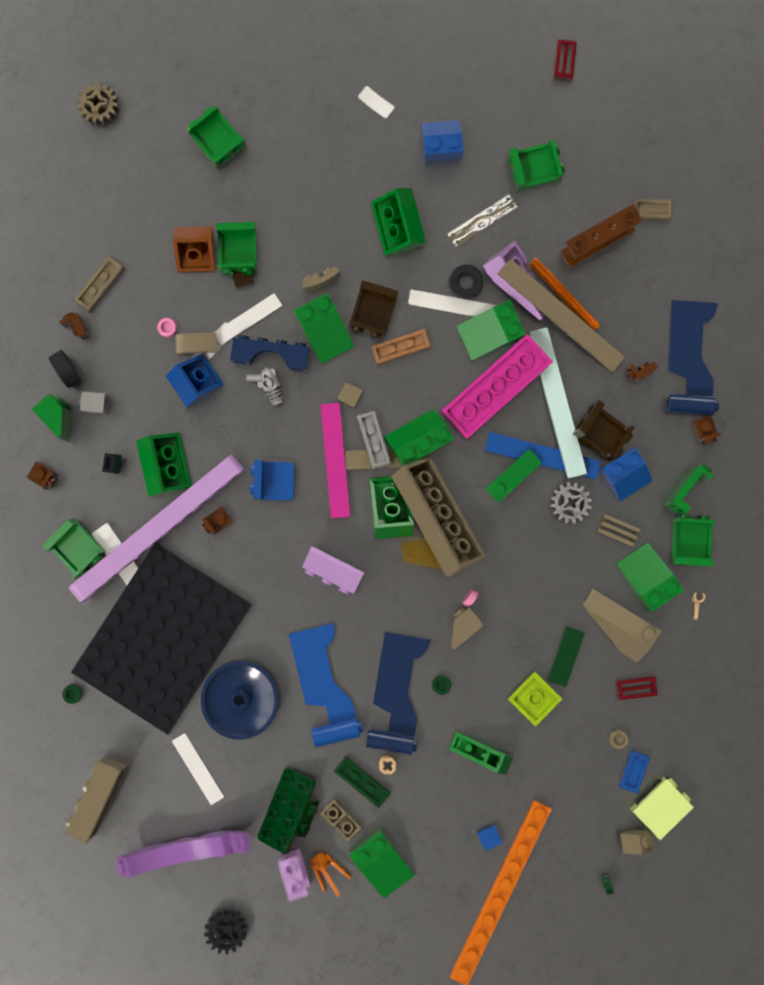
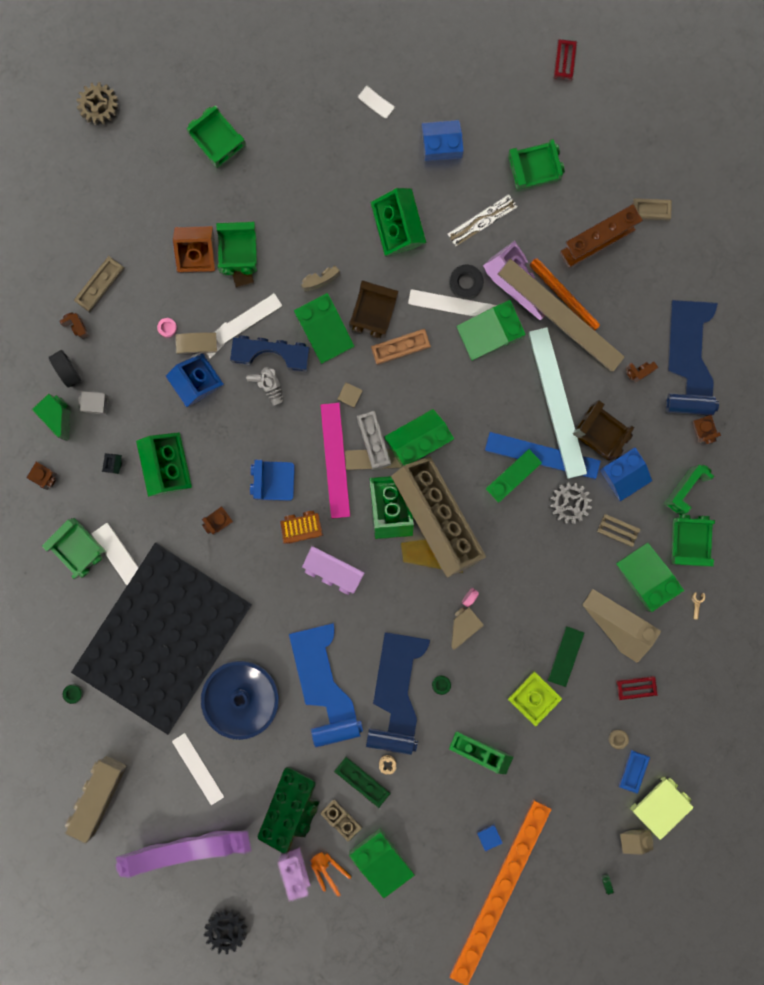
lavender beam [69,455,244,603] -> none
dark pink plate [442,334,553,439] -> none
none -> dark orange slope [280,510,324,544]

